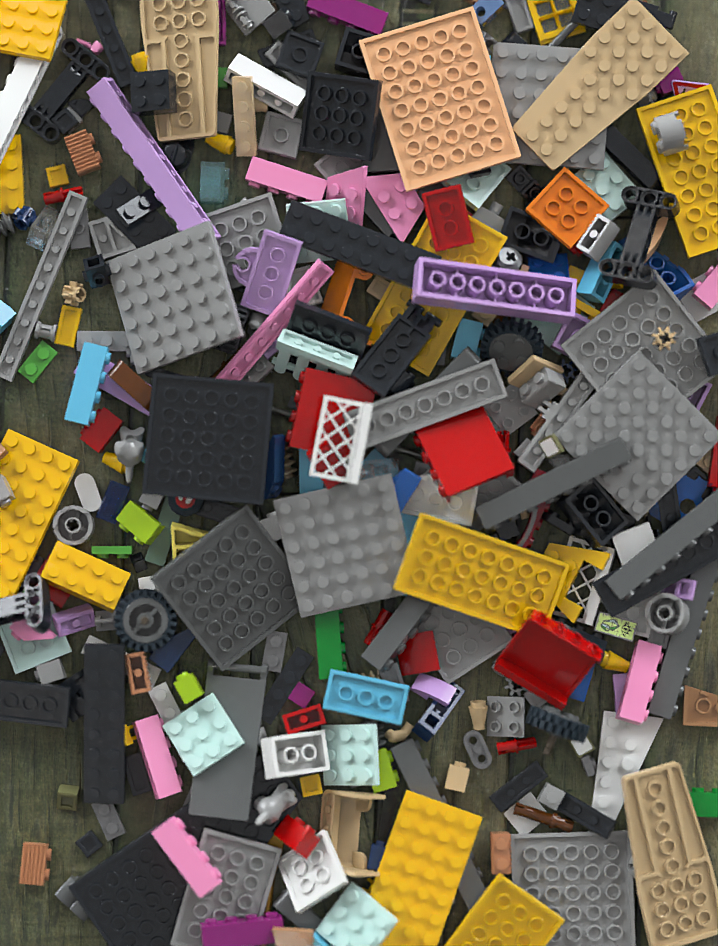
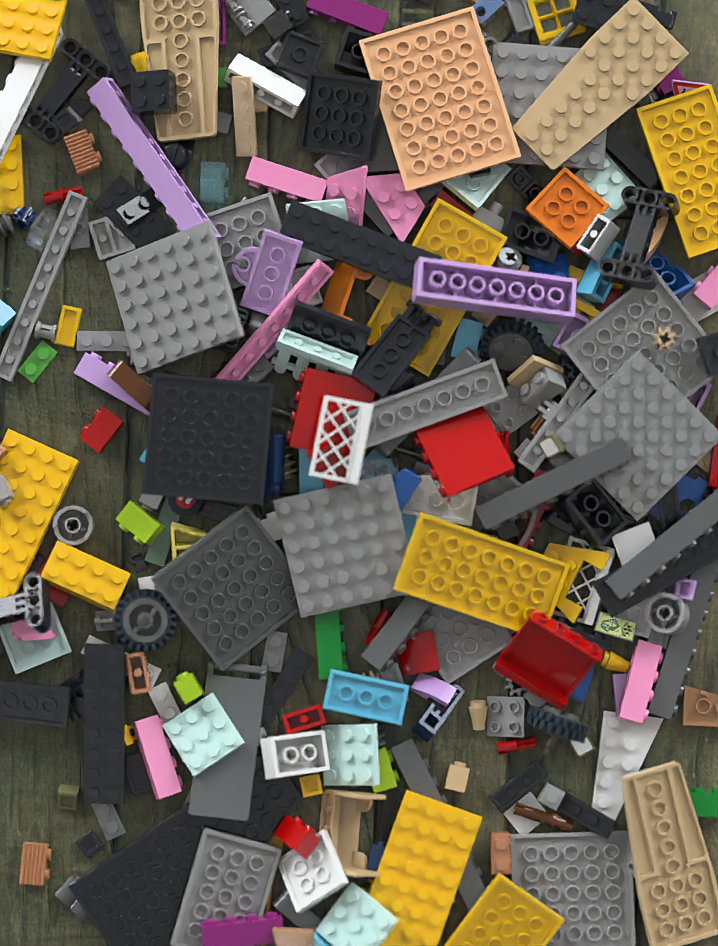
light grey brick [34,658,67,684] -> none
yellow tile [45,164,70,188] -> none
lavender slope [52,603,96,637] -> none
tan gear [62,281,86,306] -> none
medium azure brick [64,341,112,427] -> none
white tile [75,473,102,512] -> none
bright pink hand [76,38,104,55] -> none
black brick [82,254,112,289] -> none
bright green plate [92,546,133,558] -> none
clear blue plate [96,480,130,524] -> none
yellow cone [102,452,125,474] -> none
light grey animal [114,426,145,483] -> none
dark blue slope [149,629,196,673] -> none
bright pink brick [152,816,222,898] -> none
yellow cone [205,133,236,155] -> none
light grey animal [254,782,298,826] -> none
light grey tile [257,111,302,160] -> none
magenta tile [288,682,315,708] -> none
tan arm [385,721,414,743] -> none
red tile [421,184,475,252] -> none
flat silver plate [463,730,492,769] -> none
flat silver plate [580,754,597,777] -> none
light grey brick [650,111,689,156] -> none

